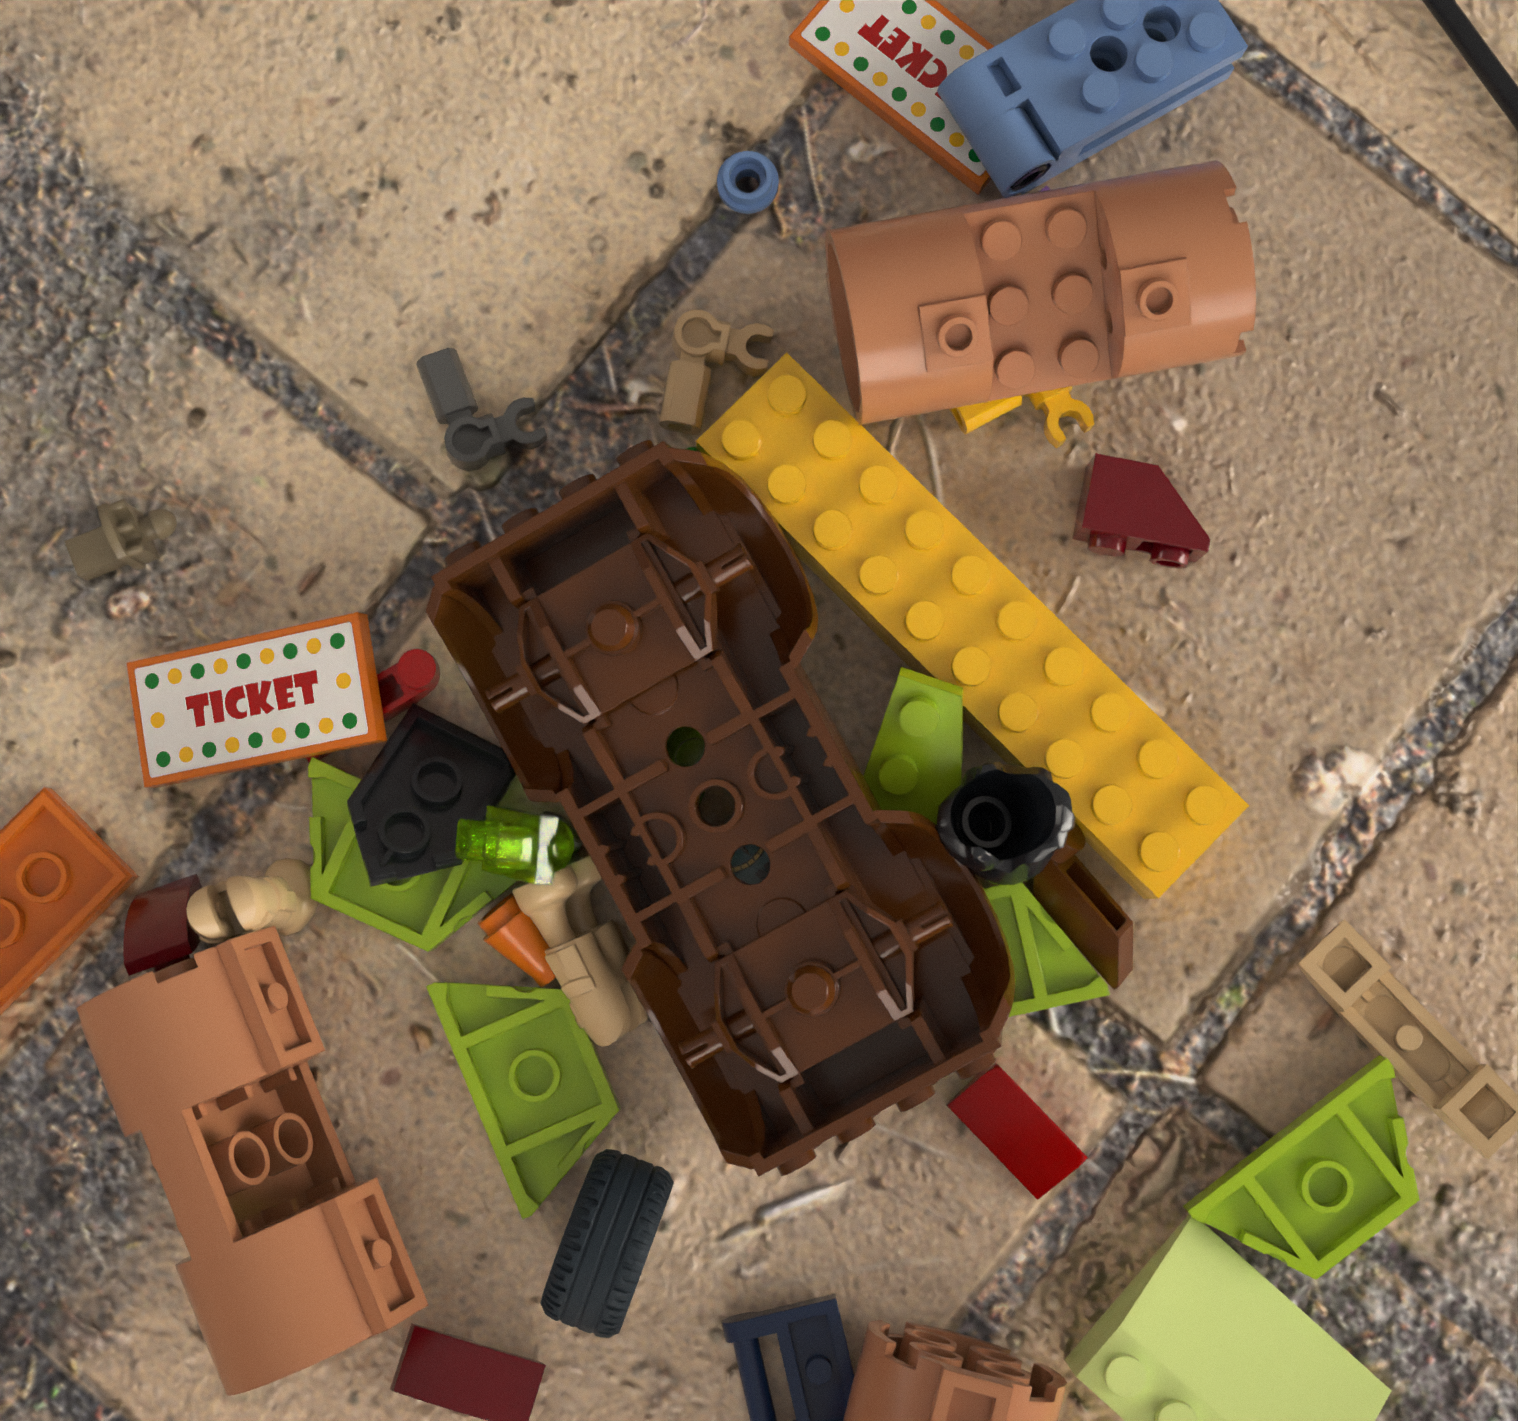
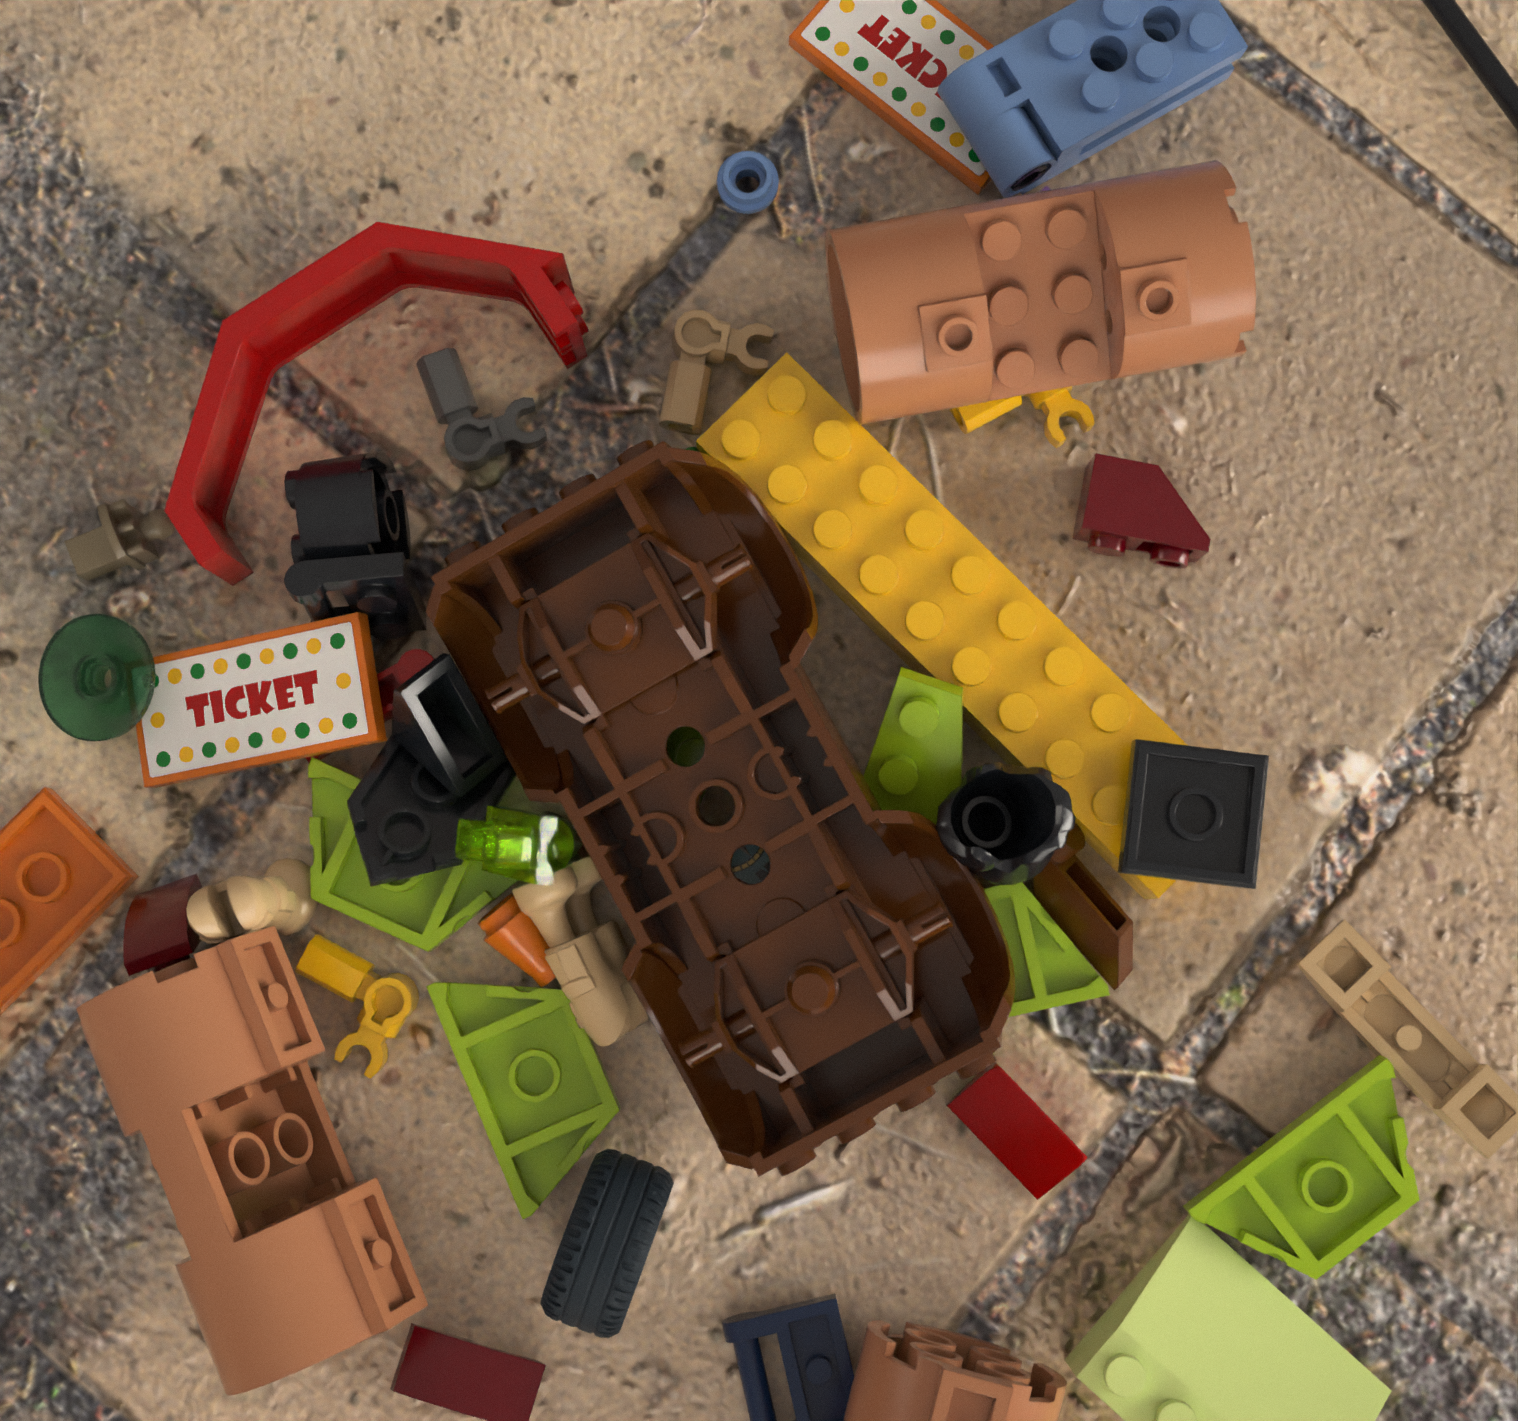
none -> clear green dish [38,614,156,742]
none -> red panel [164,222,589,586]
none -> black brick [284,451,411,564]
none -> black plate [284,552,427,639]
none -> yellow bar [295,934,419,1079]
none -> black slope [392,653,508,797]
none -> black plate [1118,739,1269,889]

